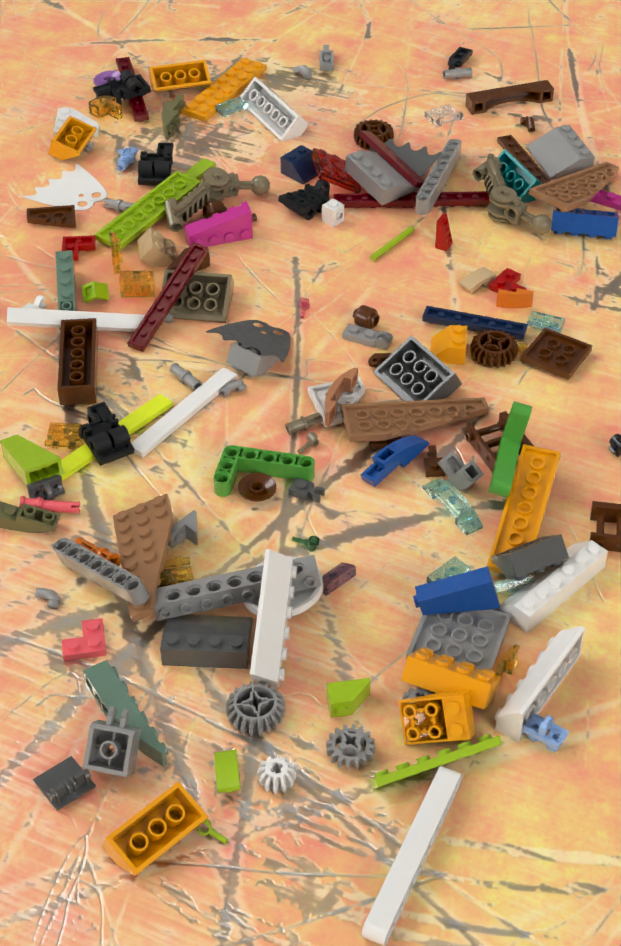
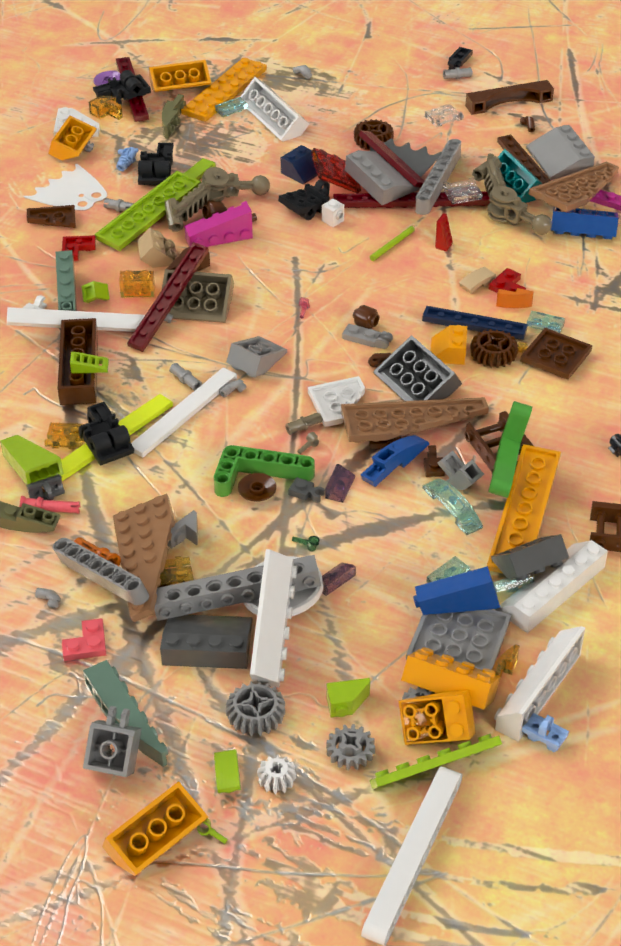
dark grey hinge [33,756,96,811] -> none
clear yellow plate [109,232,123,274] -> none
dark grey piece [206,320,291,362] -> none
light grey hinge [319,45,334,71] -> none
nougat slope [325,368,358,427] -> none
none -> lime slope [70,352,109,373]
none -> slope [325,464,355,503]
none -> clear plate [443,178,482,204]

